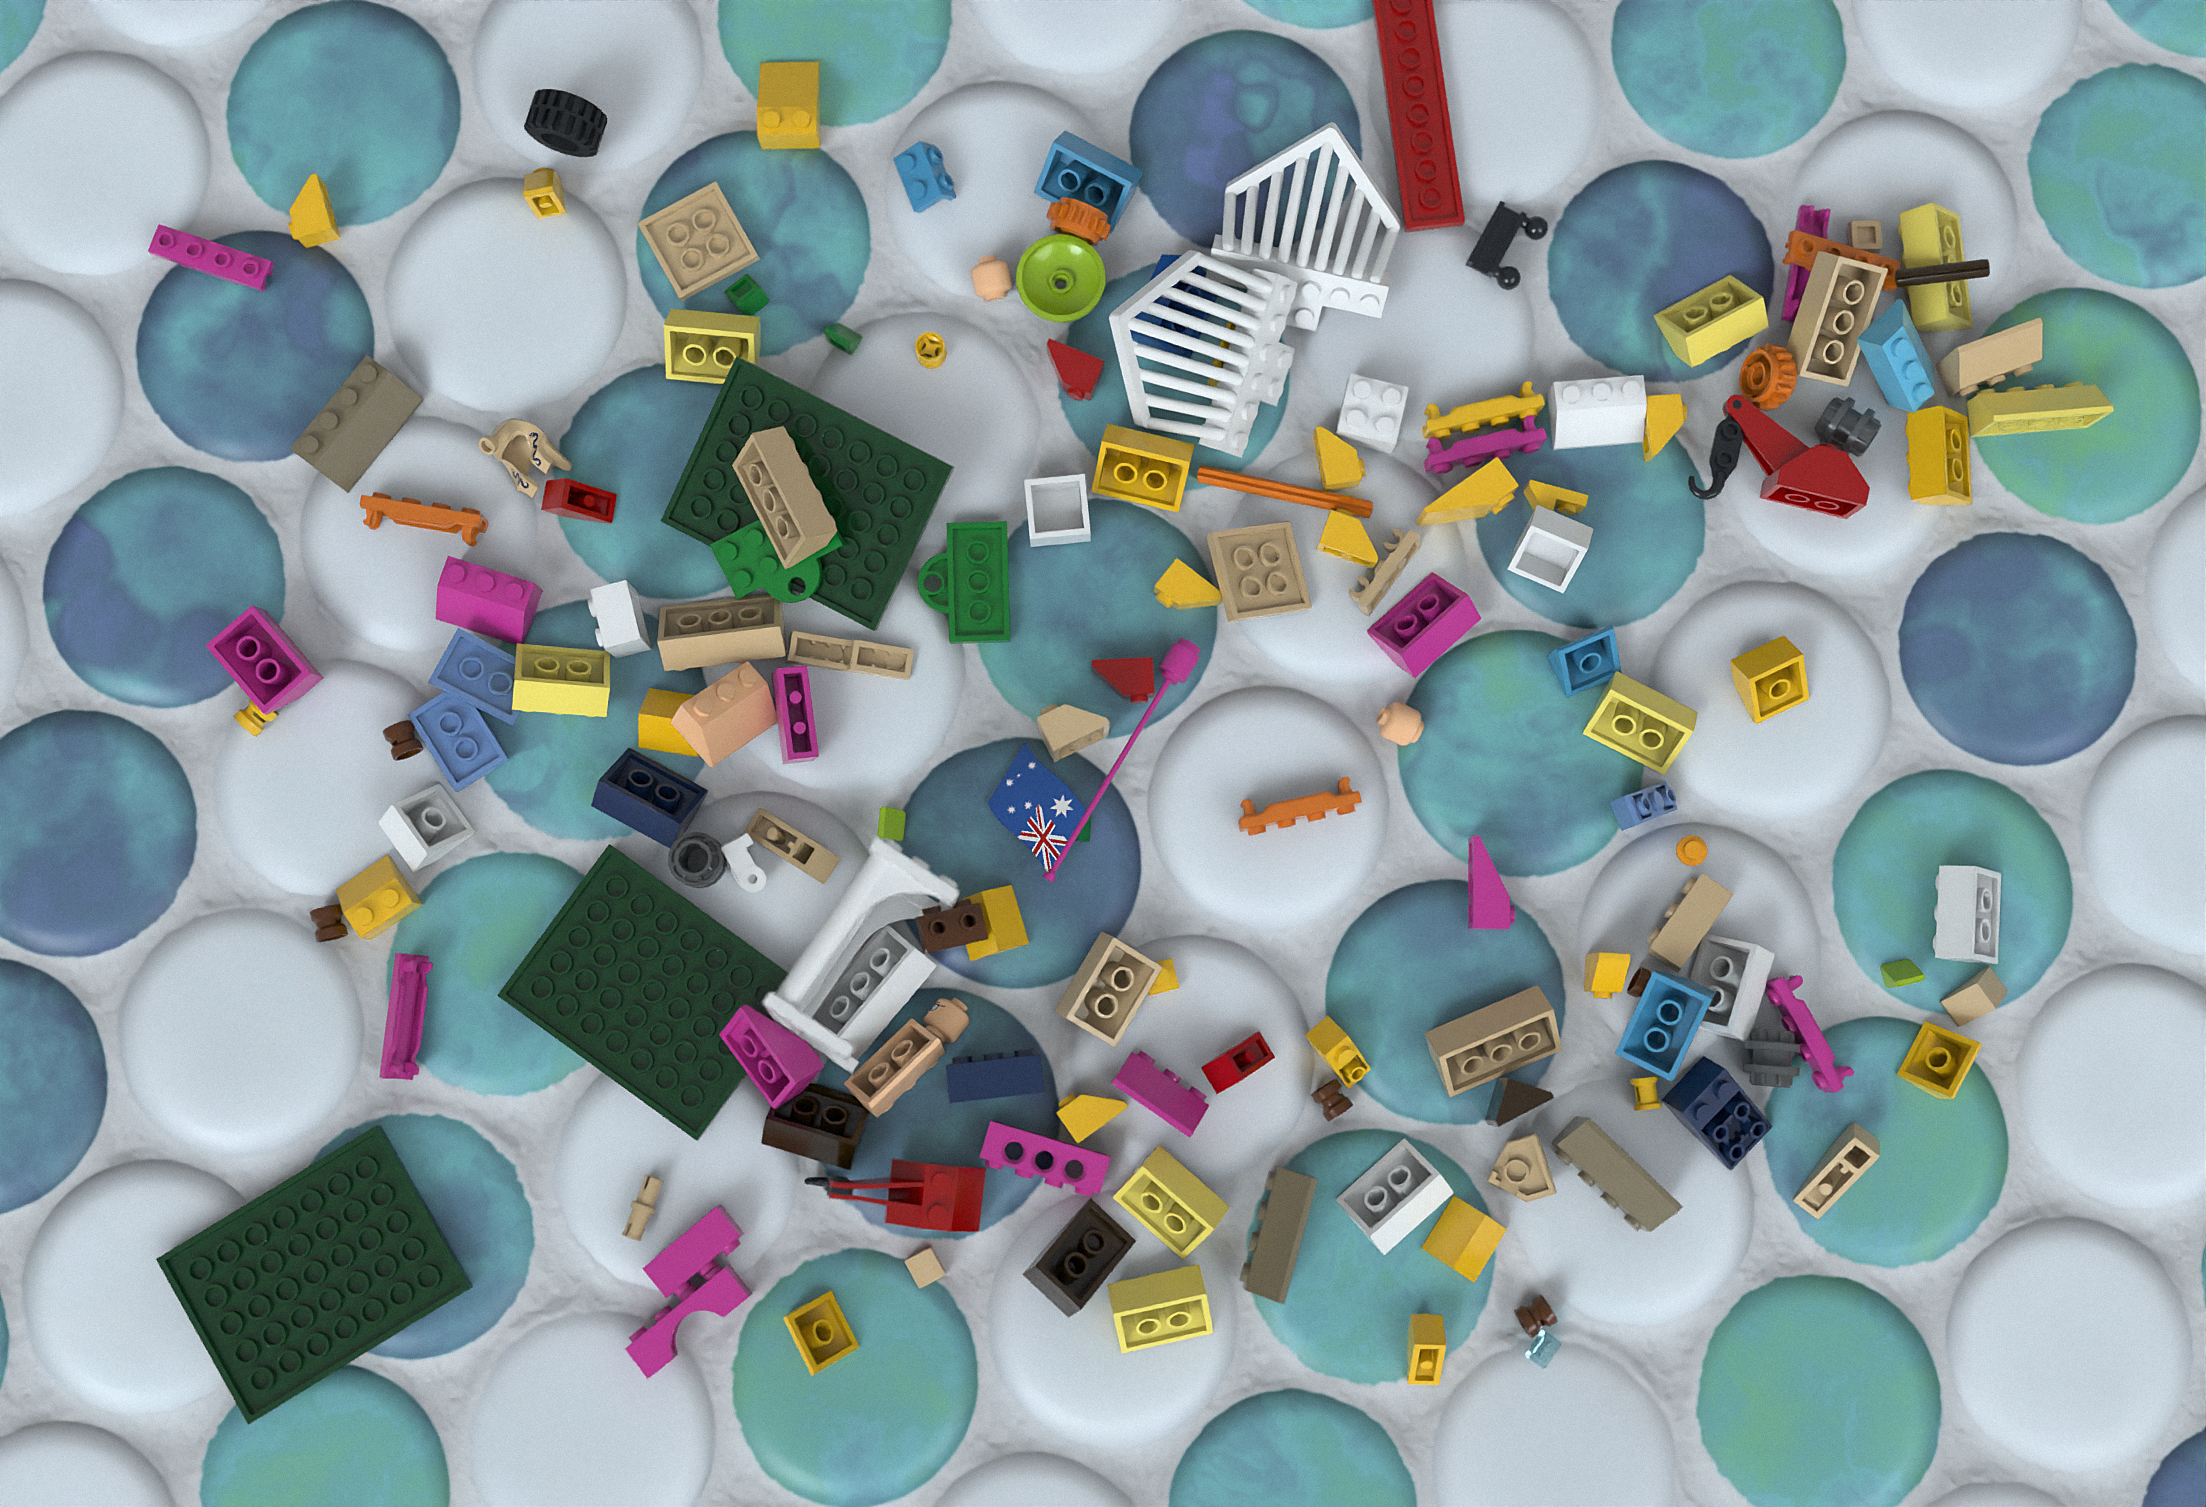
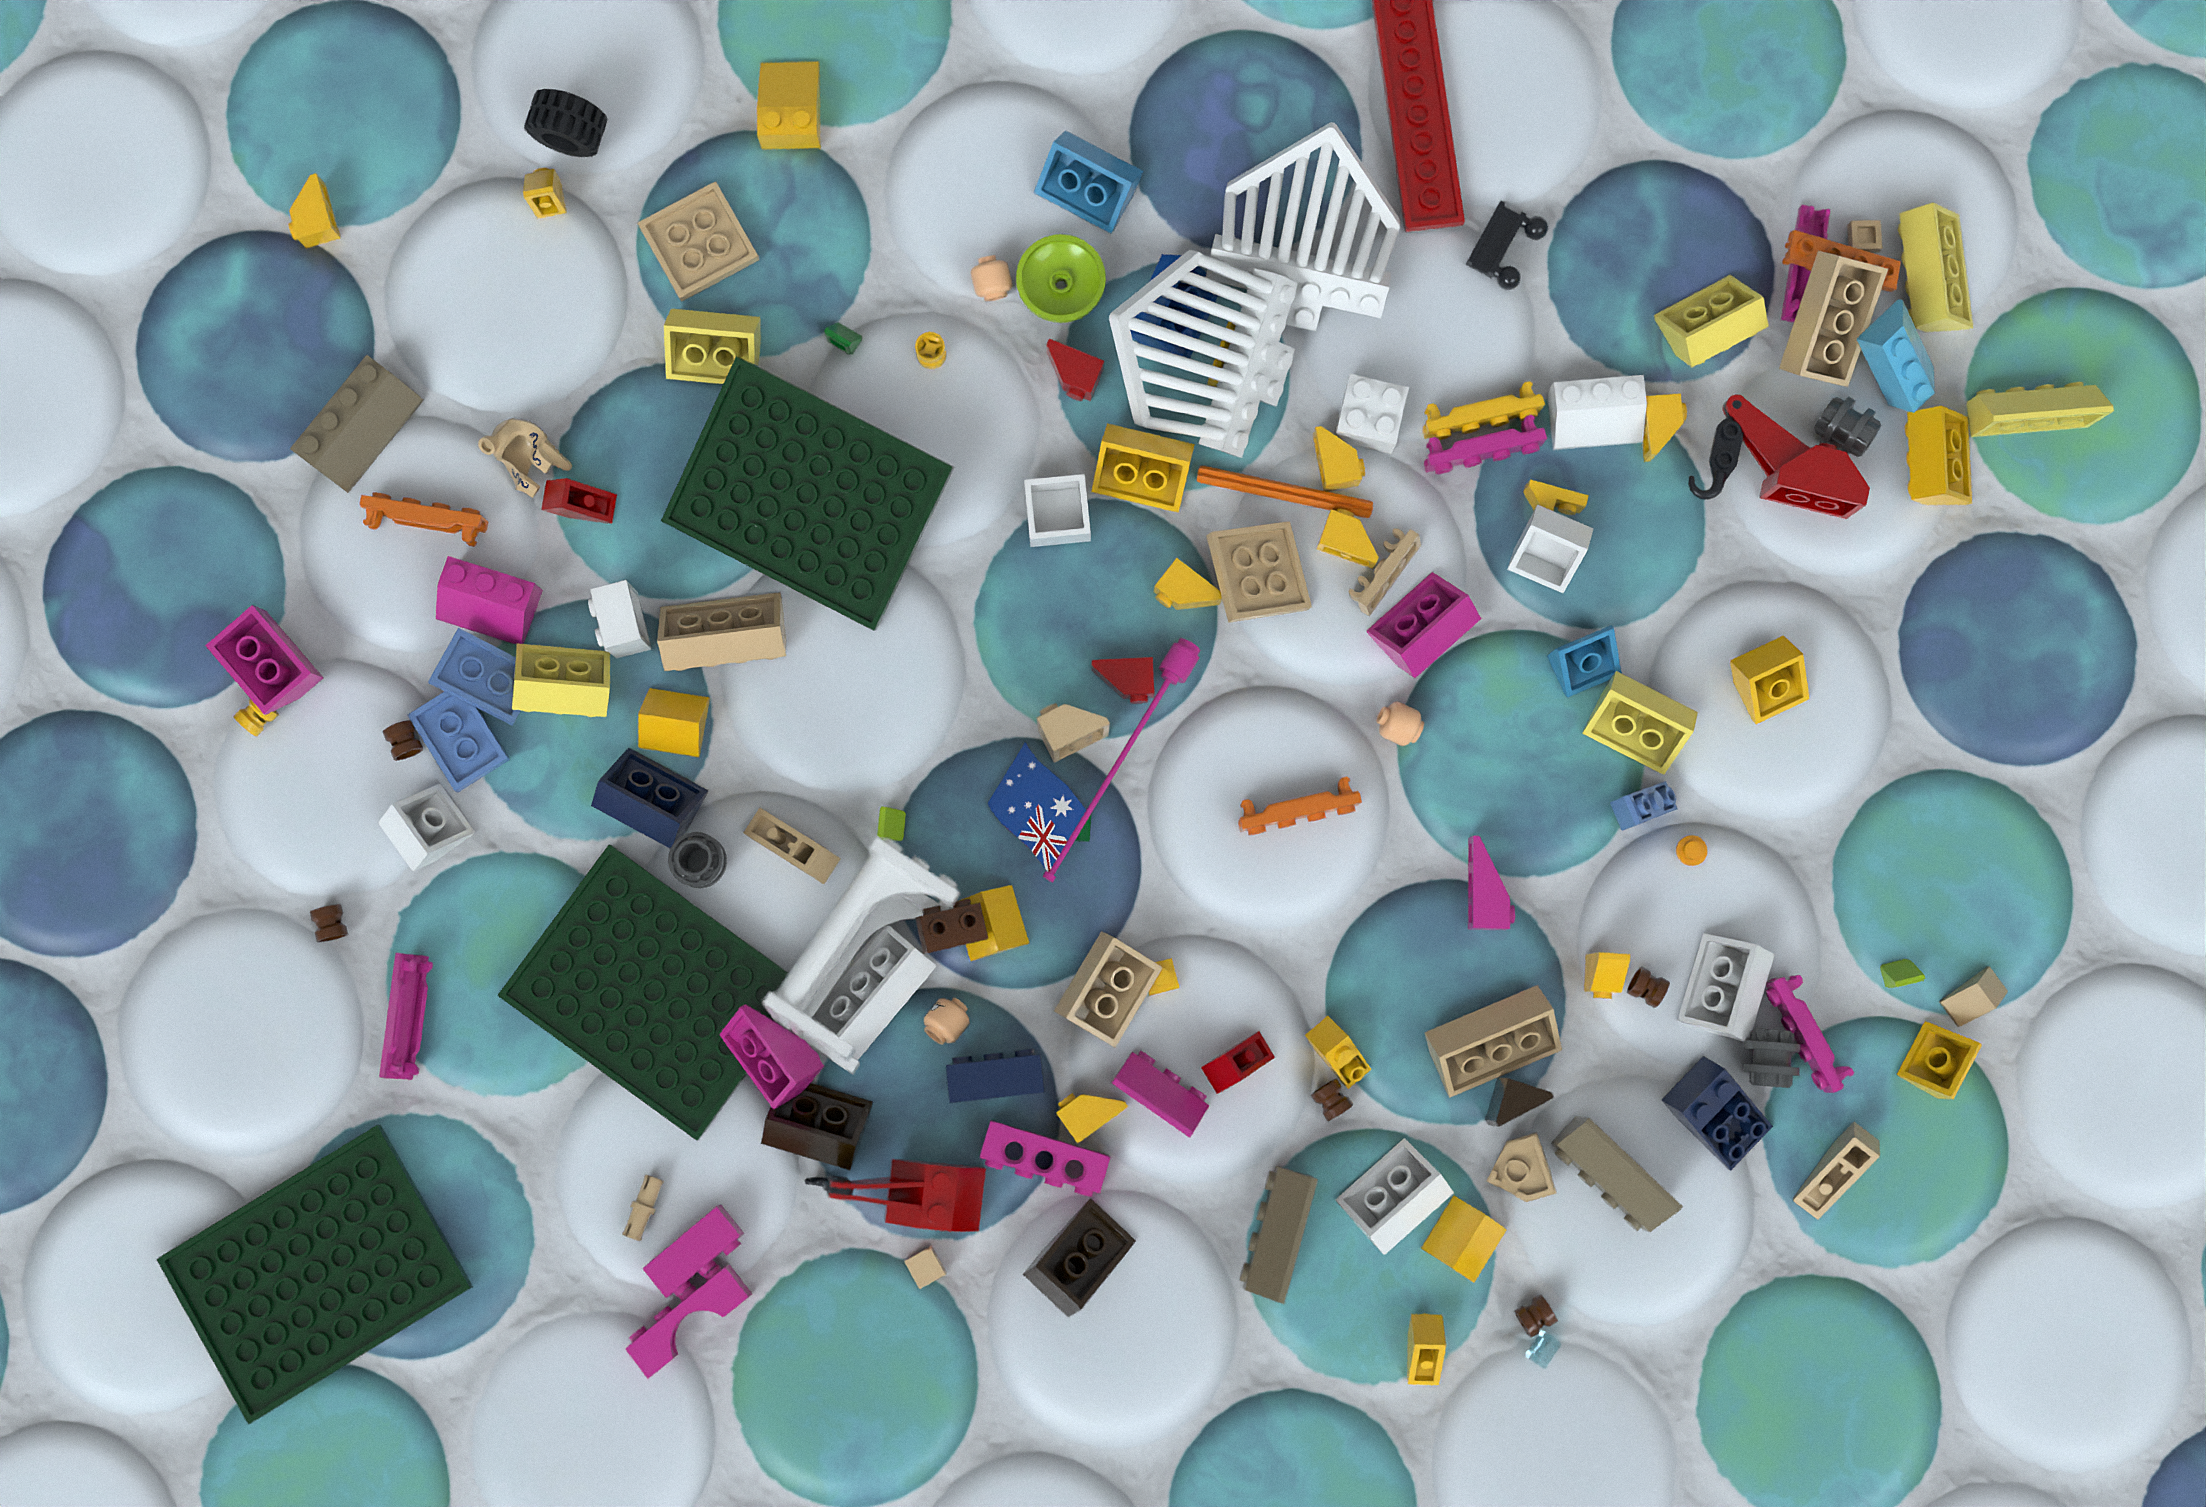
dark pink piece [148,224,274,292] -> none
yellow slope [336,854,423,940] -> none
light nougat slope [671,661,777,768] -> none
green plate [710,499,845,603] -> none
white leg [721,832,766,893] -> none
green slope [724,274,769,316] -> none
tan slope [732,426,838,569] -> none
dark pink brick [771,666,819,764] -> none
yellow slope [783,1290,860,1376] -> none
tan slope [785,631,914,680] -> none
light nougat slope [844,1018,945,1118] -> none
dark azure bracket [893,141,956,213] -> none
green plate [918,521,1010,644] -> none
orange gear [1046,197,1111,246] -> none
light yellow slope [1107,1264,1213,1353] -> none
light yellow slope [1112,1145,1230,1259] -> none
yellow slope [1415,457,1519,527] -> none
dark azure slope [1614,970,1716,1082] -> none
yellow bush [1630,1076,1662,1111] -> none
tan brick [1647,873,1734,973] -> none
orange gear [1739,344,1797,411] -> none
dark brown axle [1895,259,1990,287] -> none
white slope [1933,866,2001,964] -> none
tan slope [1935,317,2043,397] -> none

